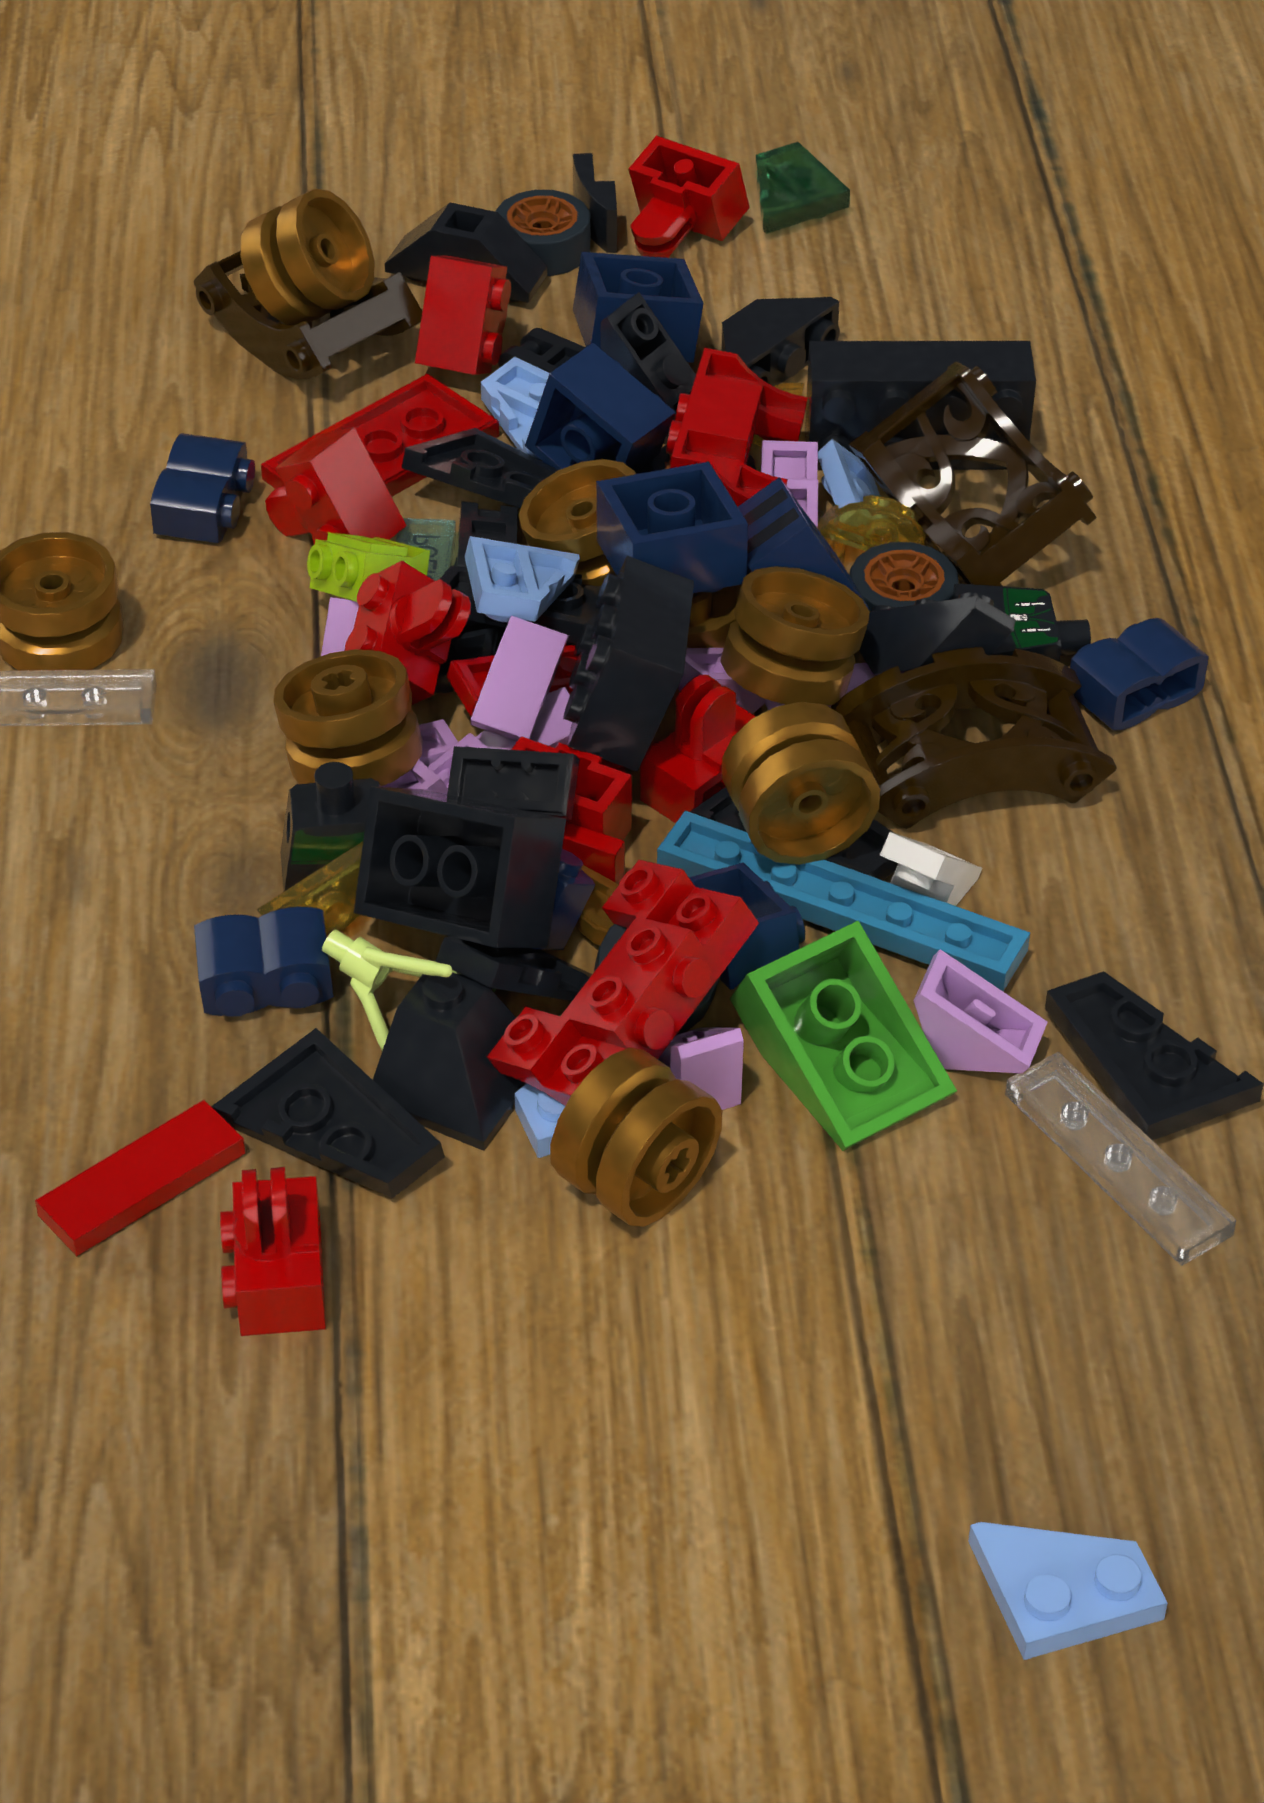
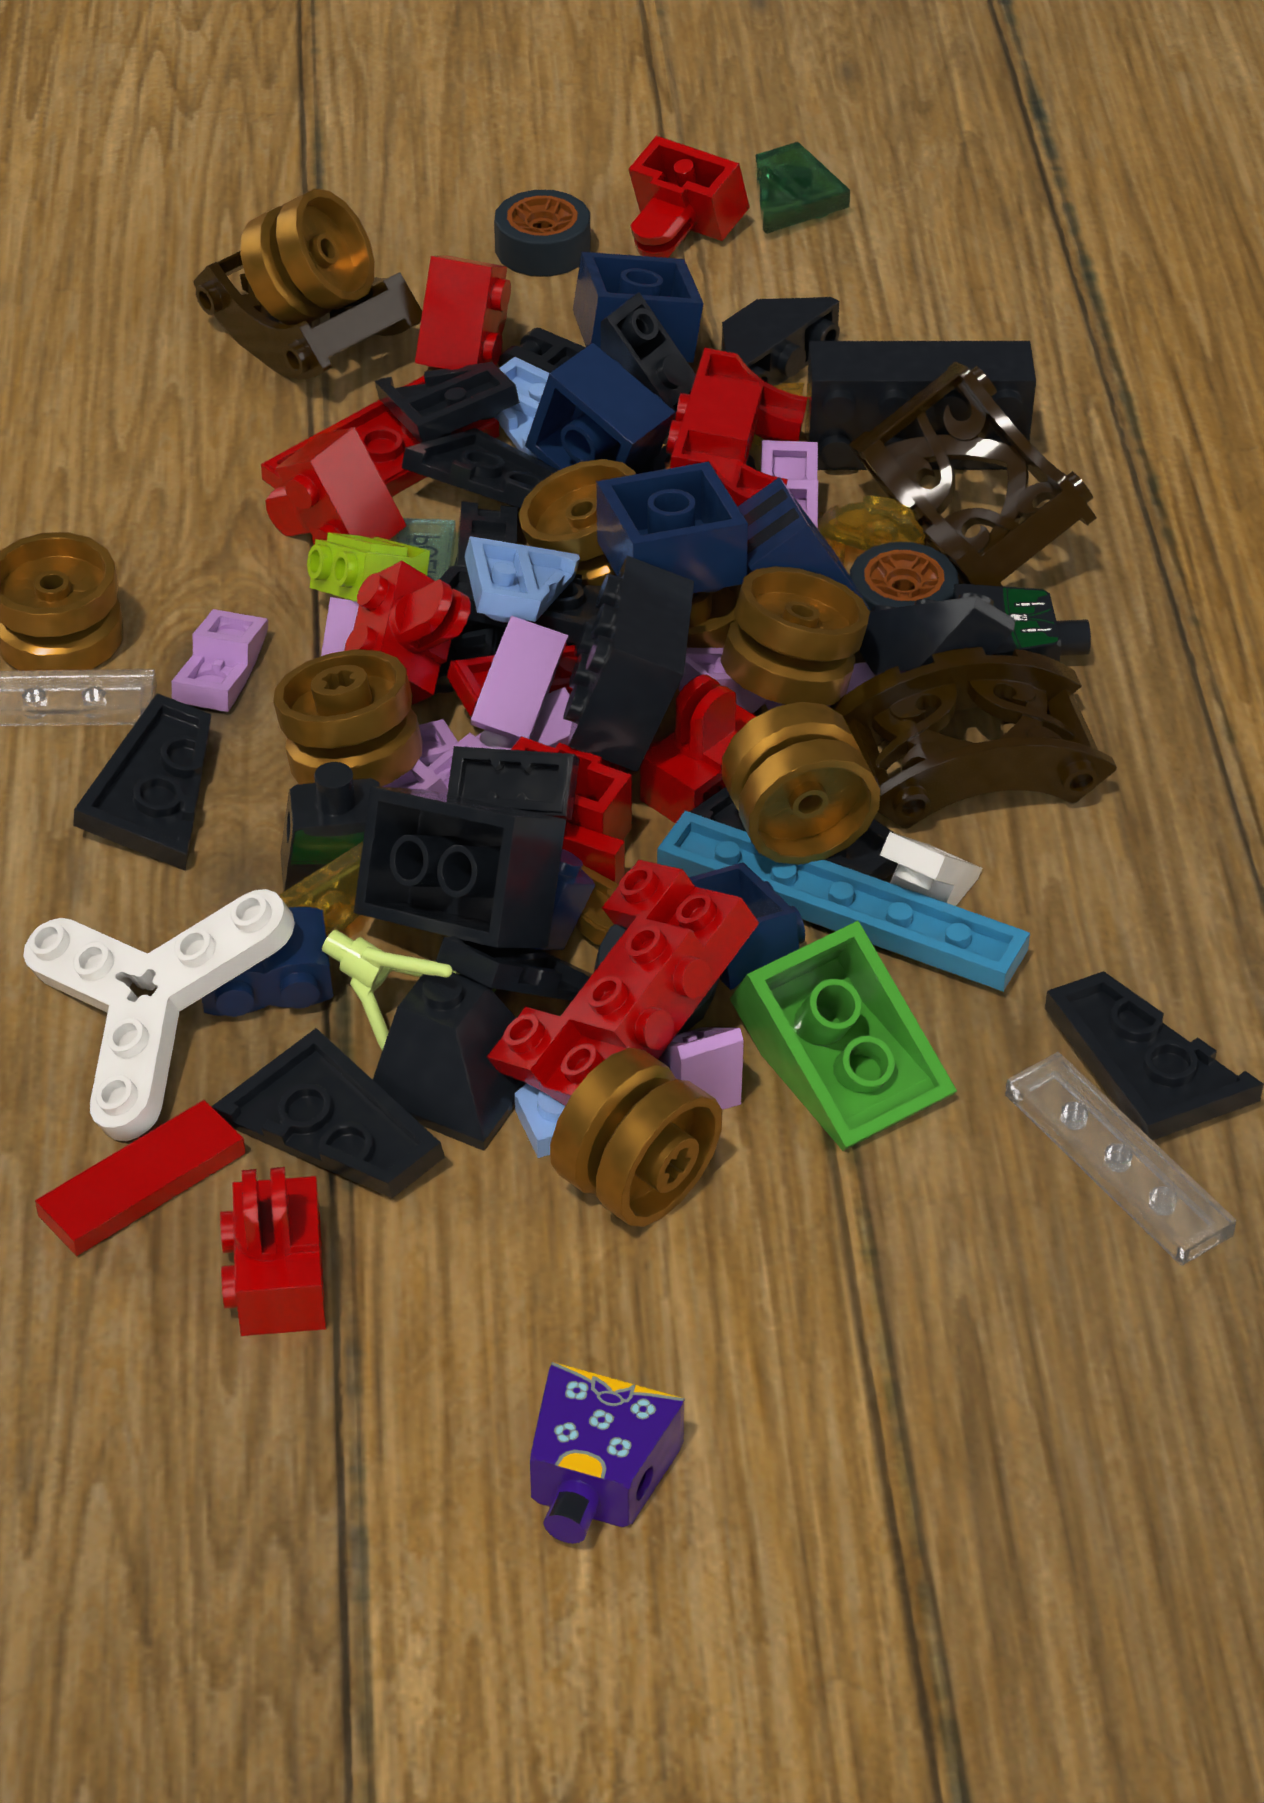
dark blue brick [150,433,255,543] -> none
black slope [385,202,548,303] -> none
black slope [573,153,617,253] -> none
light blue plate [818,439,895,546] -> none
lavender slope [914,949,1048,1074] -> none
light blue wing [968,1522,1168,1660] -> none
dark blue brick [1070,618,1209,730] -> none
none -> white piece [23,889,295,1141]
none -> black wing [73,693,212,870]
none -> lavender slope [172,609,268,712]
none -> black wing [375,362,520,443]
none -> dark purple torso [530,1362,685,1544]

